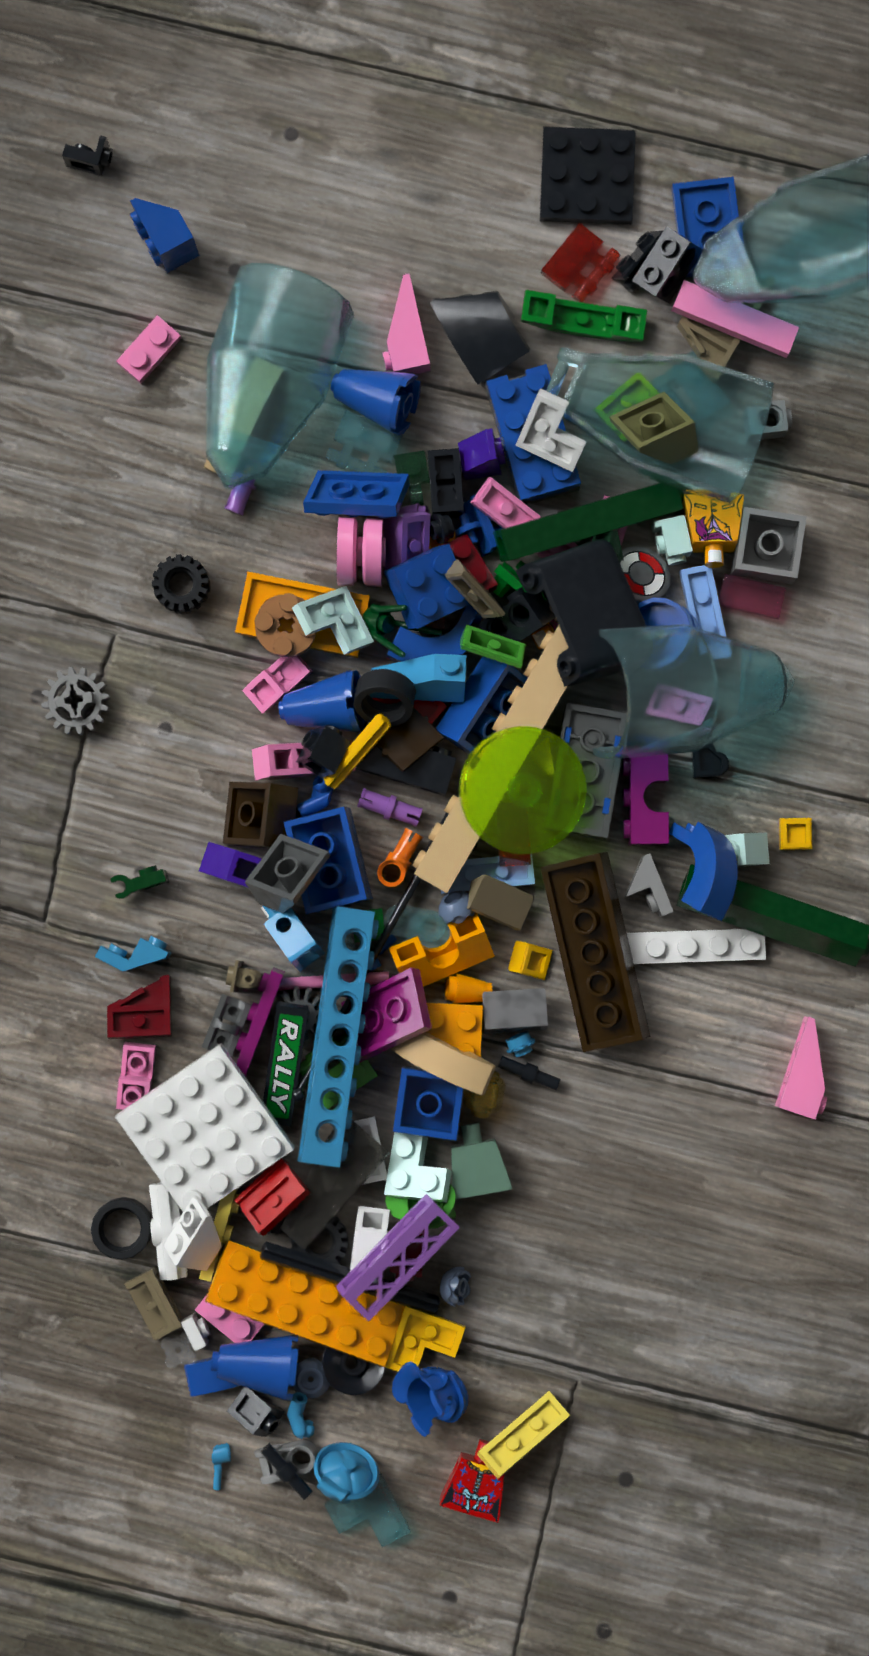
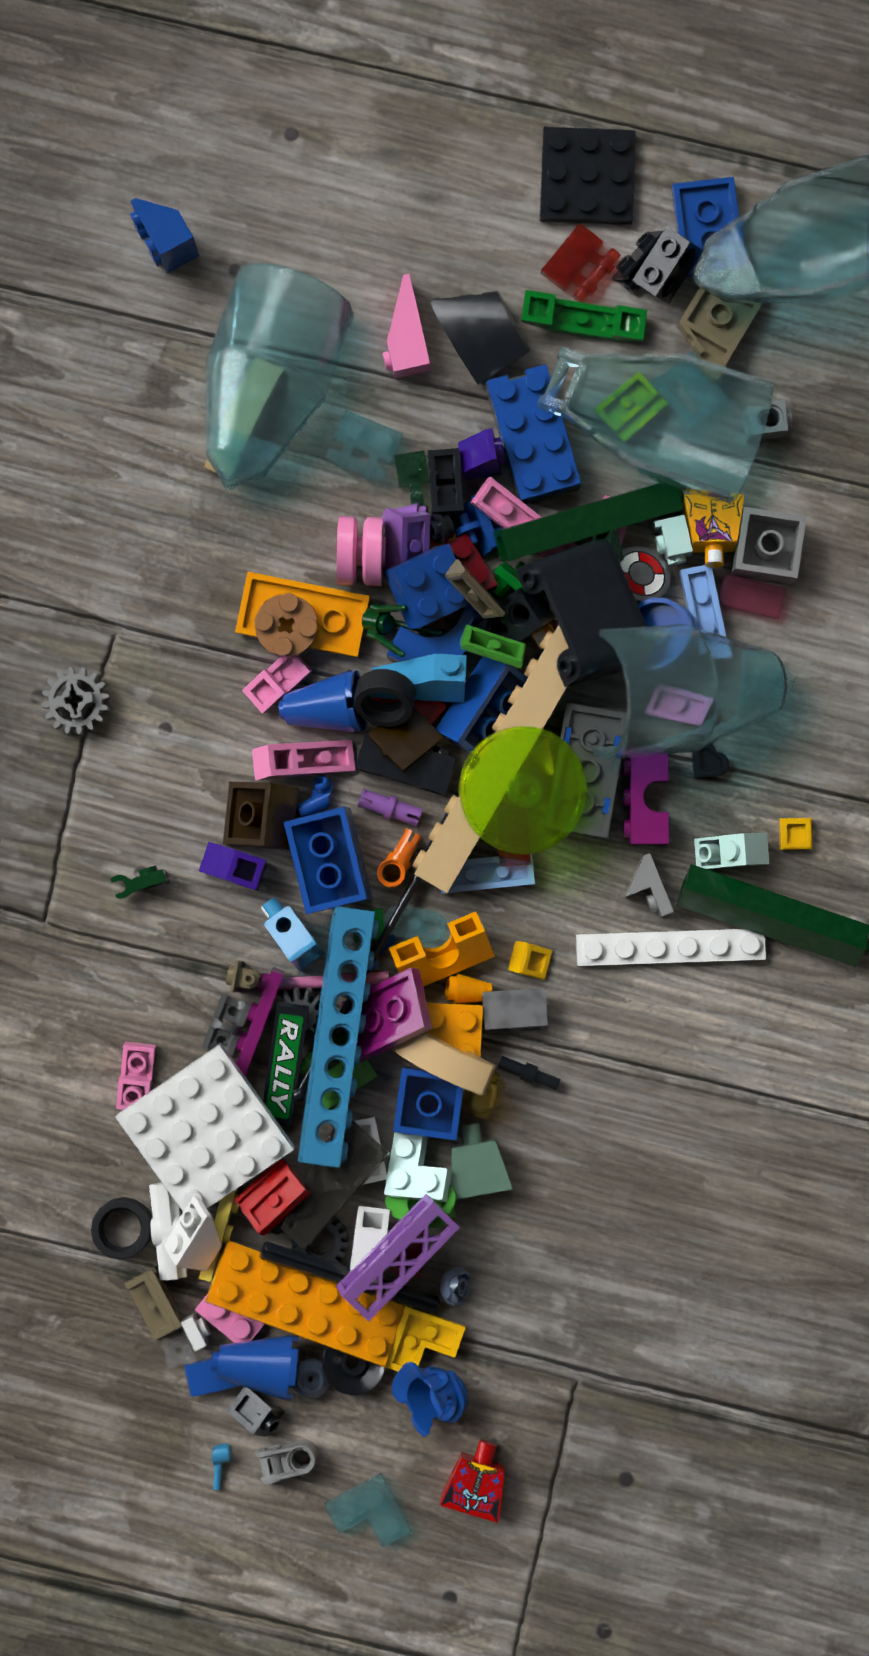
black bracket [62,136,113,176] -> none
dark azure slope [95,936,172,972] -> none
dark red wing [107,975,172,1039] -> none
bright pink plate [117,315,182,384] -> none
black tyre [152,554,210,614] -> none
medium lavender pin [224,473,256,515] -> none
dark grey slope [245,834,330,913] -> none
black bar [261,1443,313,1500] -> none
dark azure arm [287,1392,315,1439] -> none
light aqua plate [292,586,374,655] -> none
black brick [296,725,351,778] -> none
blue plate [303,470,410,518] -> none
dark azure piece [314,1442,380,1503] -> none
yellow axle [323,714,391,789] -> none
blue cone [331,369,421,435] -> none
sand blue plate [438,891,475,924] -> none
dark tan slope [467,874,534,931] -> none
light yellow plate [477,1391,570,1479] -> none
dark azure plate [506,1031,536,1057] -> none
white plate [516,389,587,472] -> none
dark brown arch [540,852,651,1052] -> none
olive slope [609,392,699,465] -> none
blue arch [669,822,738,921] -> none
bright pink tile [671,280,799,358] -> none
bright pink slope [775,1016,827,1120] -> none

